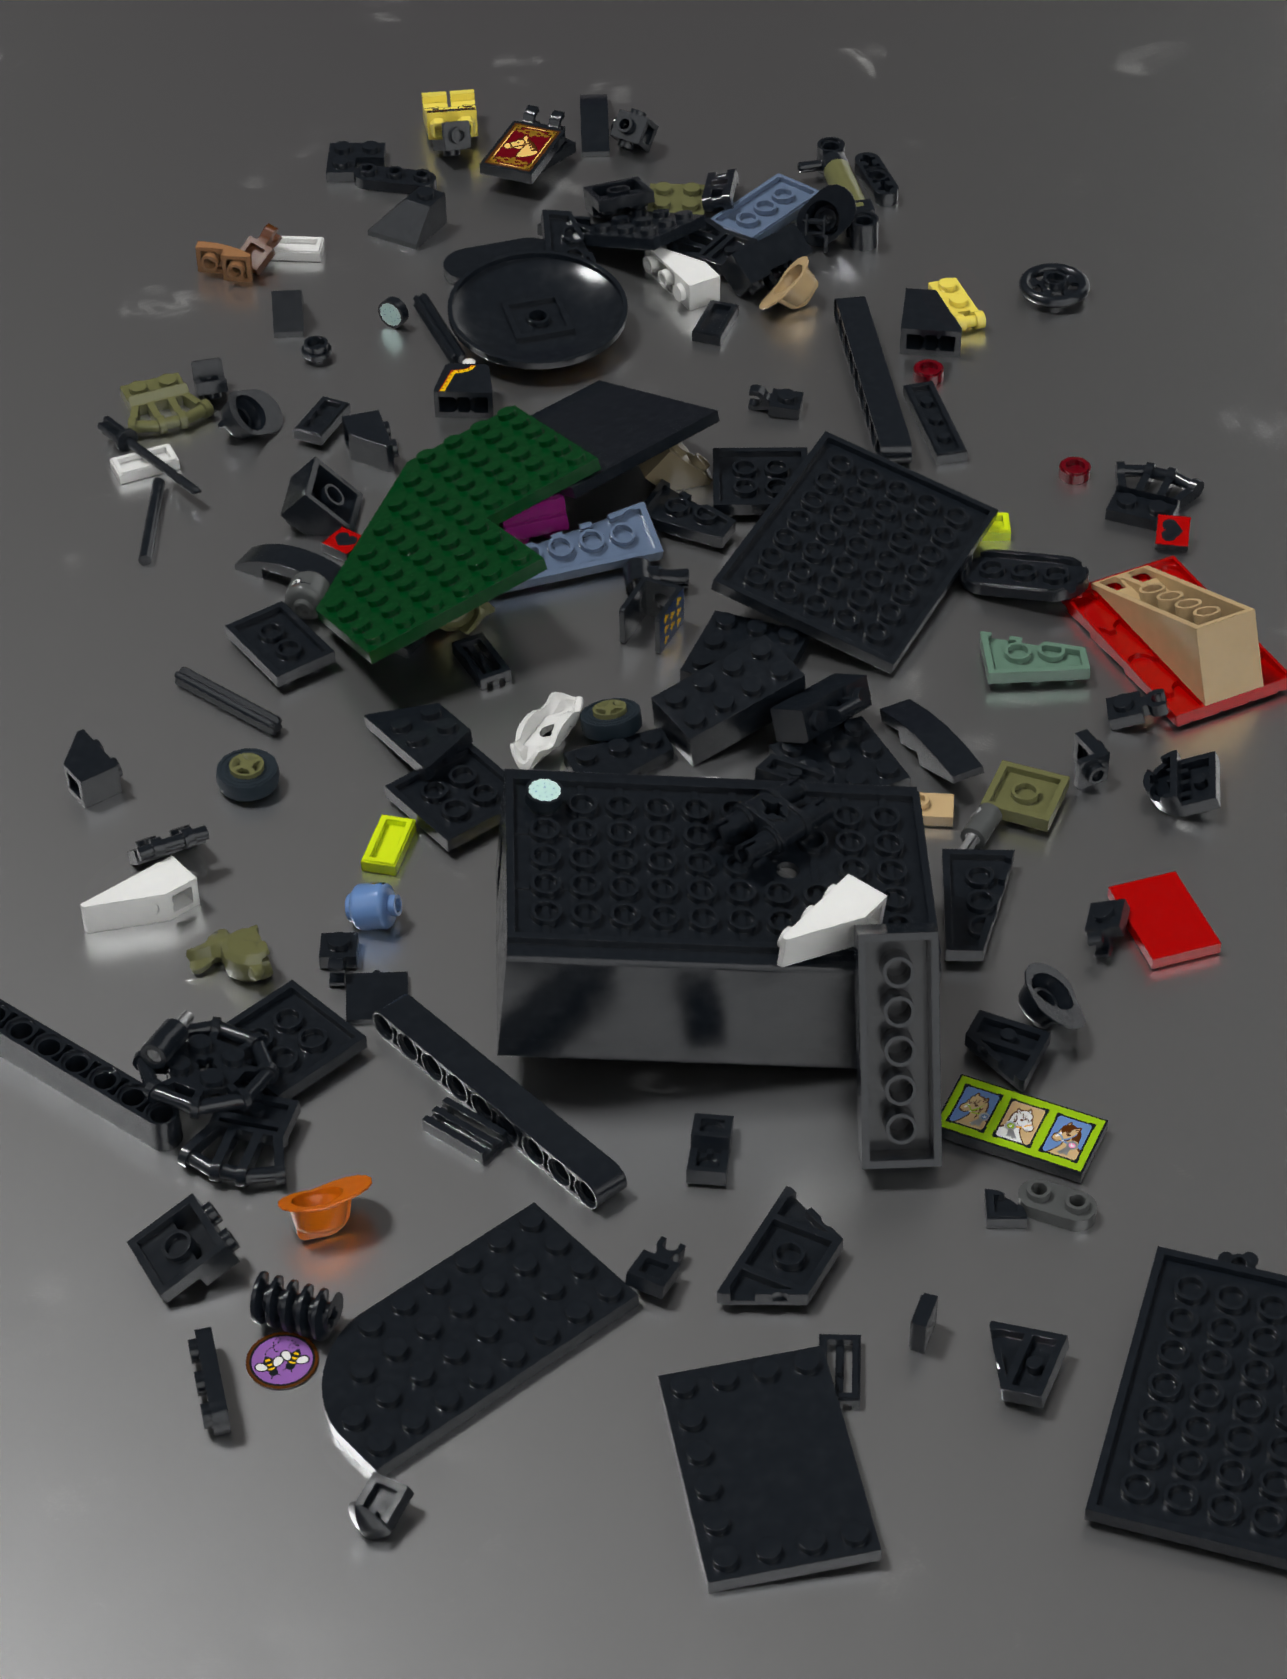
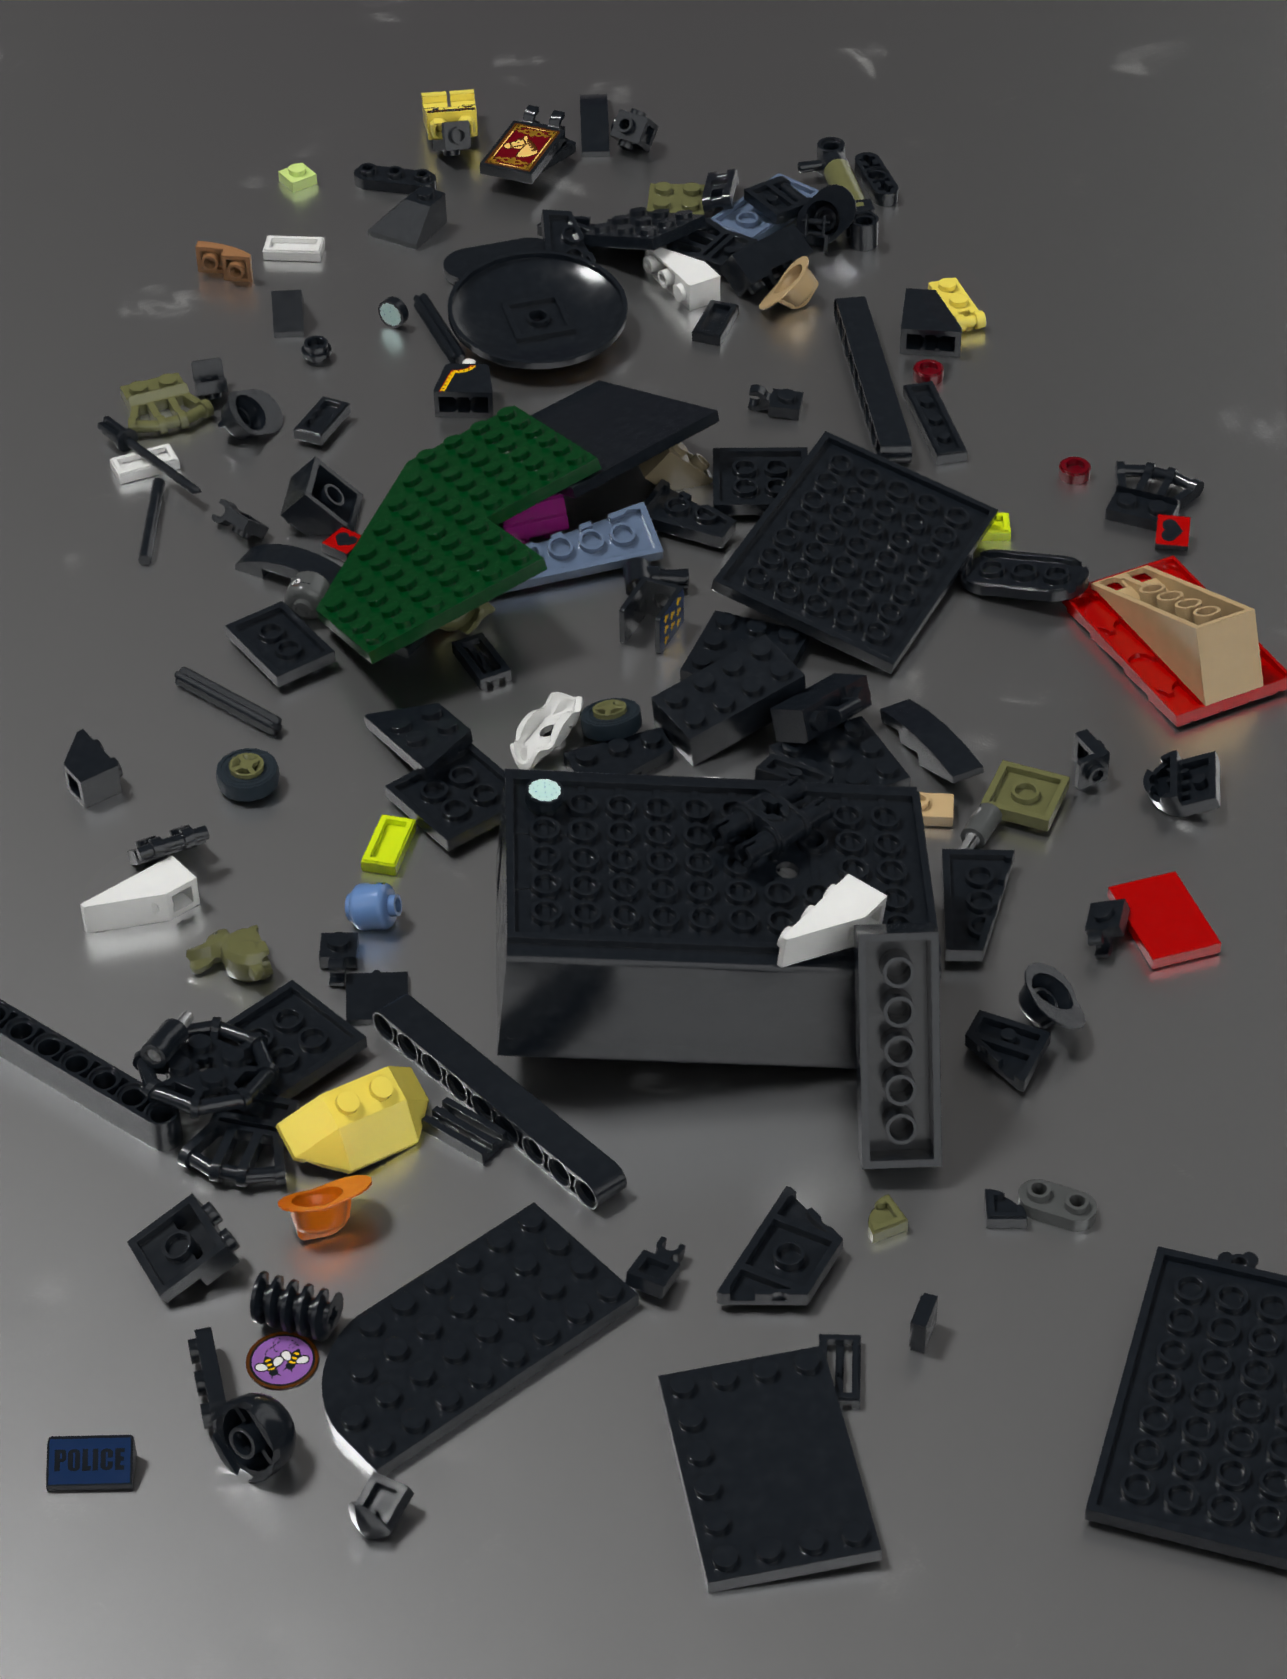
reddish brown plate [240,223,282,276] -> none
black plate [326,141,386,182] -> none
black slope [342,410,399,472] -> none
black plate [583,176,655,218] -> none
black slope [686,1113,734,1186] -> none
tile [941,1074,1108,1183] -> none
sand green wing [979,631,1091,684] -> none
black wing [989,1321,1069,1408] -> none
black plate [1019,263,1090,308] -> none
black plate [1106,689,1169,731] -> none
none -> slope [46,1435,137,1491]
none -> black plate [211,499,269,539]
none -> black cylinder [211,1393,297,1483]
none -> light yellow wedge [275,1066,429,1174]
none -> yellowish green plate [278,162,317,193]
none -> black plate [744,176,811,224]
none -> olive tile [868,1194,908,1244]

